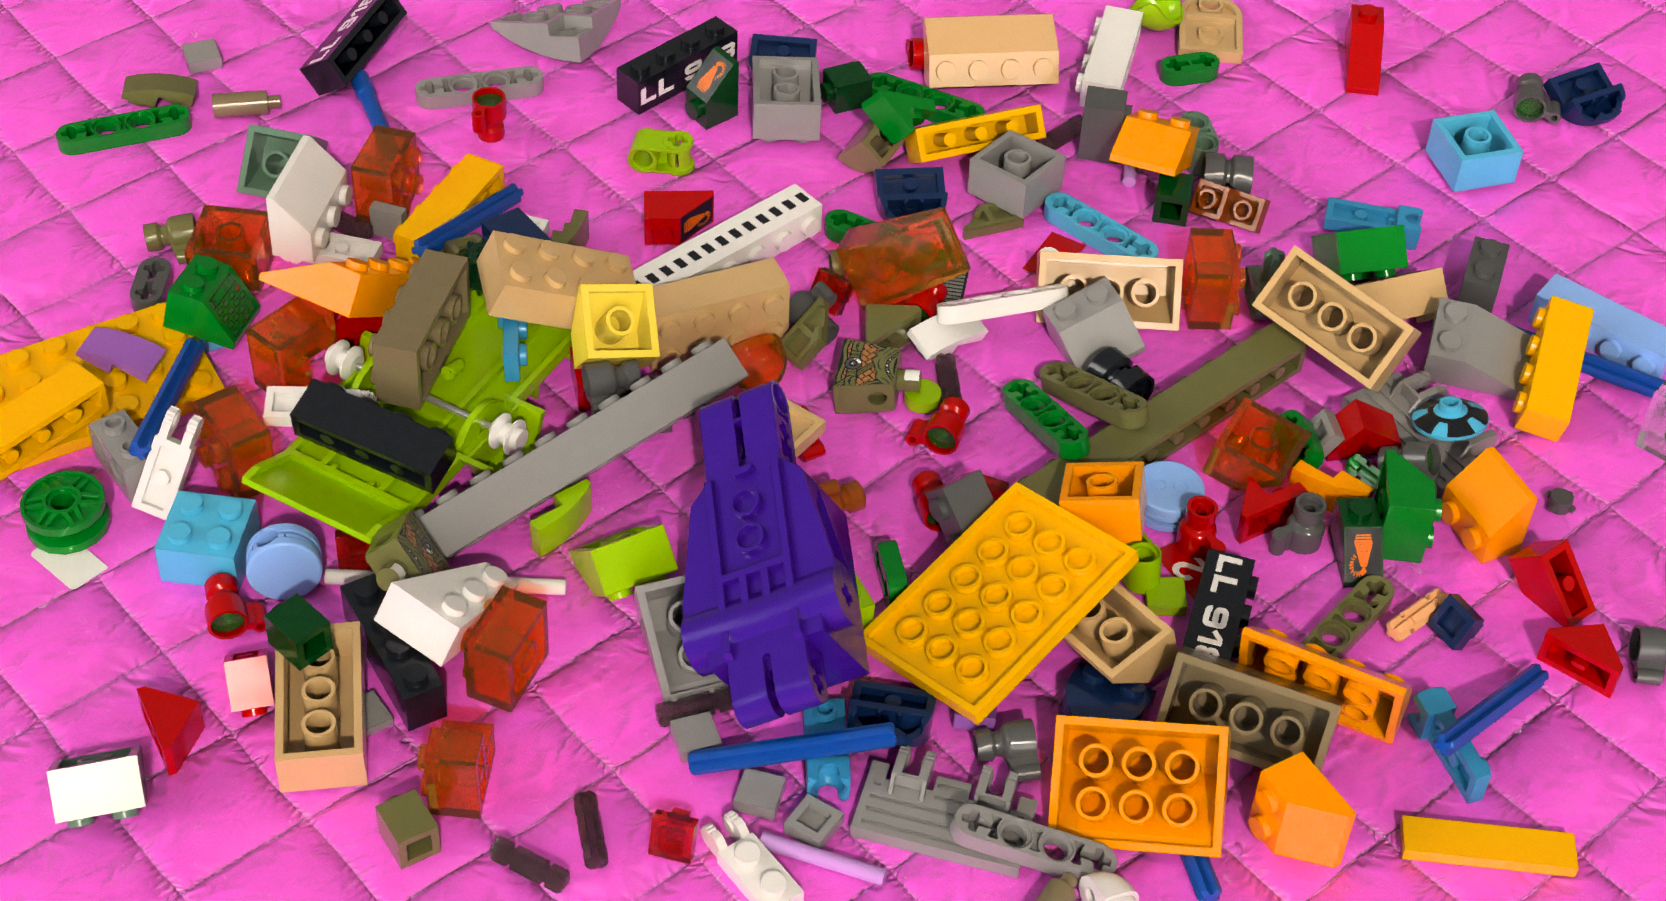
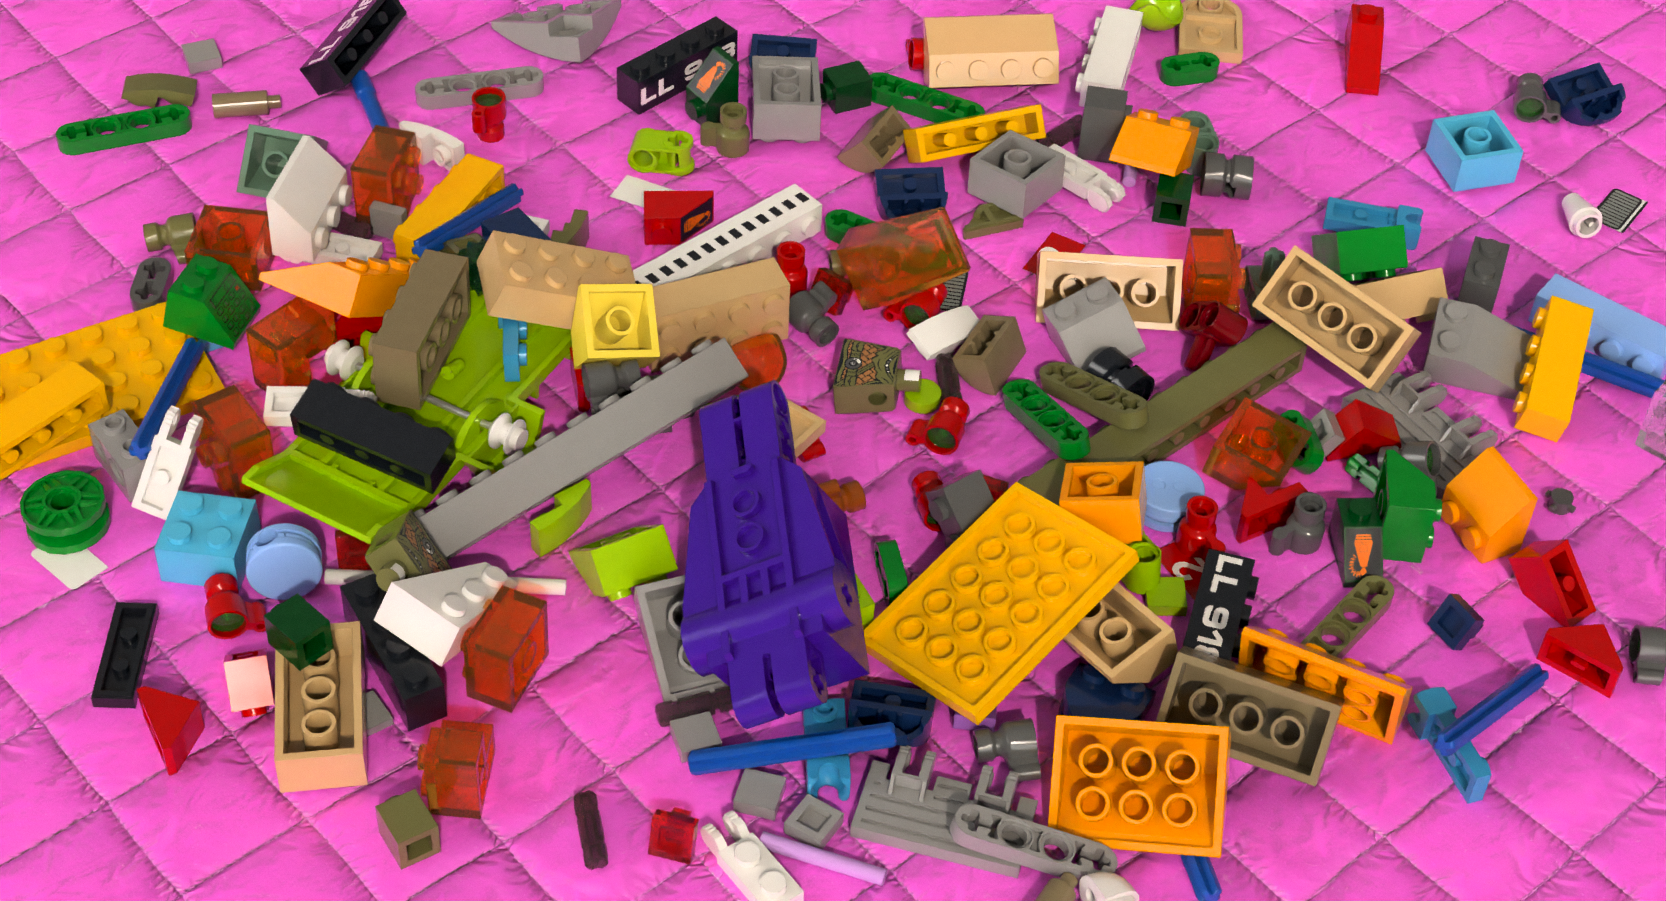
slope [47,745,148,828] -> none
medium lavender slope [76,327,167,383] -> none
clear smoke axle [489,836,570,893] -> none
olive tile [776,296,829,371] -> none
green slope [861,90,936,144] -> none
olive slope [864,304,922,349] -> none
white beam [936,284,1069,325] -> none
medium azure beam [1043,192,1159,258] -> none
dark orange slope [1189,179,1271,234] -> none
light orange slope [1247,751,1356,868] -> none
light orange slope [1288,460,1374,513] -> none
light nougat axle [1386,588,1448,642] -> none
yellow tile [1399,815,1579,877] -> none
dish [1412,396,1489,442] -> none
none -> black tile [91,602,159,708]
none -> white slope [399,120,465,171]
none -> white sticker [610,175,675,208]
none -> olive piece [700,102,750,158]
none -> red piece [777,241,808,298]
none -> dark tan brick [952,315,1027,396]
none -> white hinge [1049,143,1126,213]
none -> dark red beam [1179,300,1248,373]
none -> white cone [1562,193,1602,238]
none -> sticker [1597,189,1648,233]

